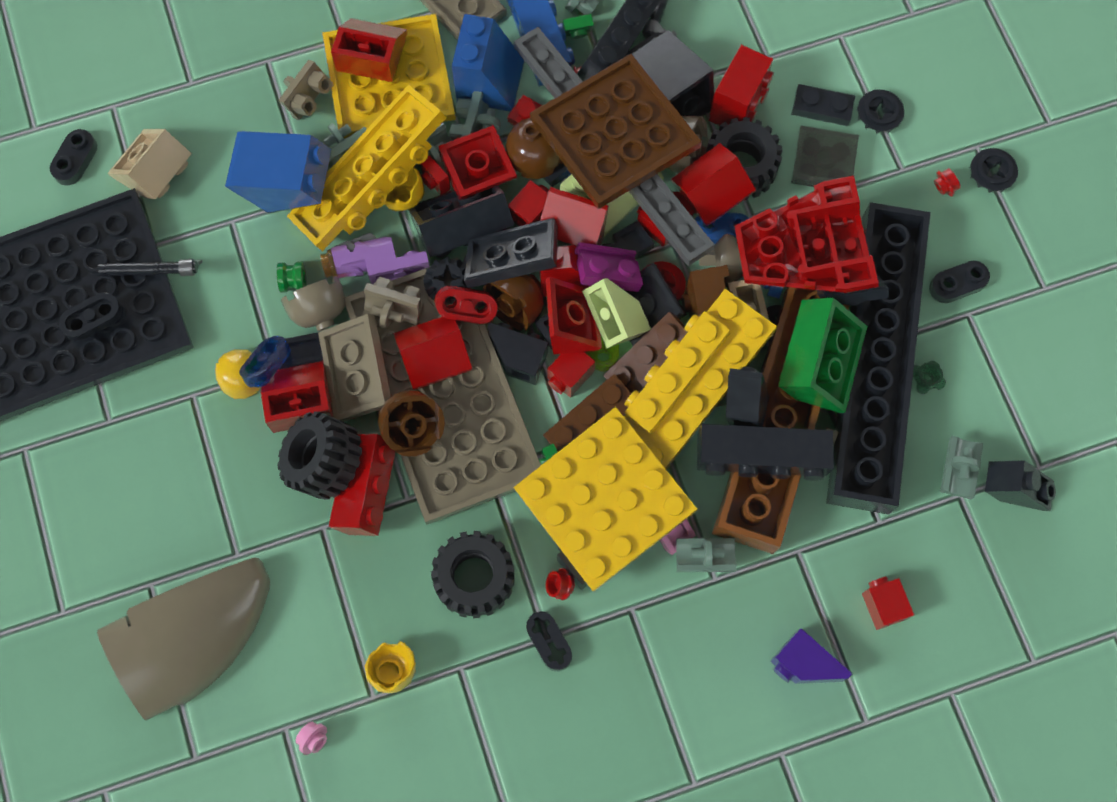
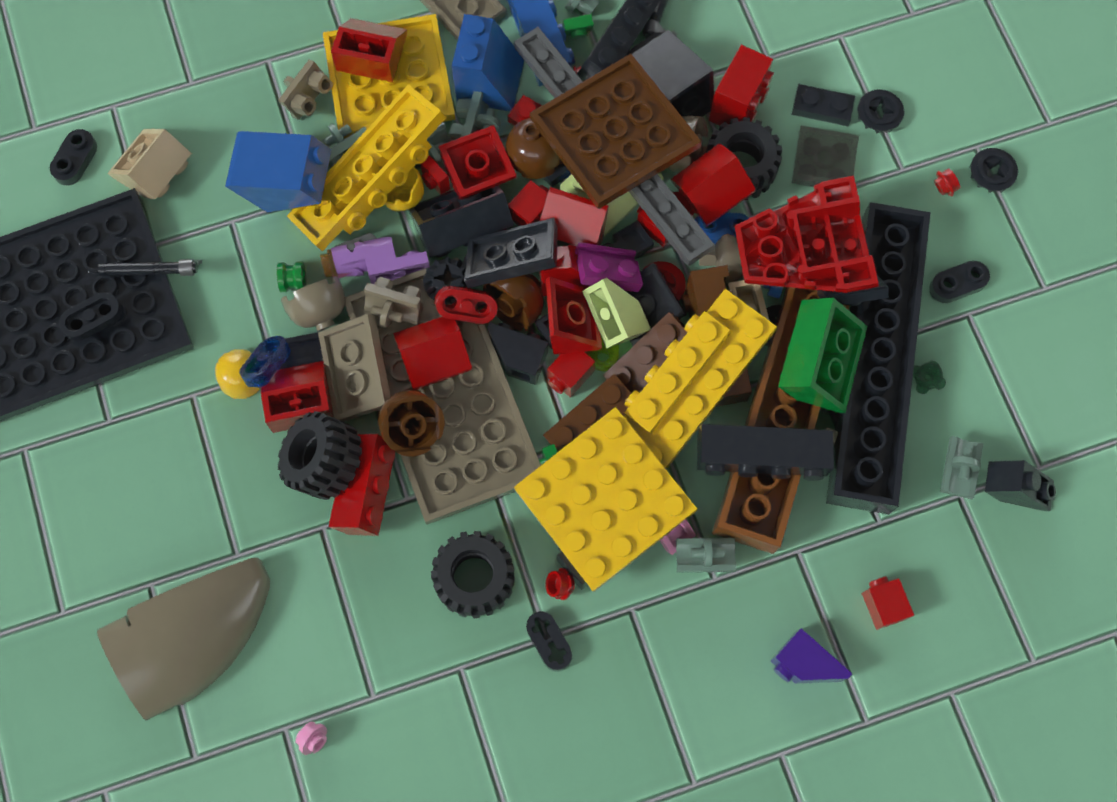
yellow hair [364,641,416,693] -> none
black slope [726,367,770,427] -> none

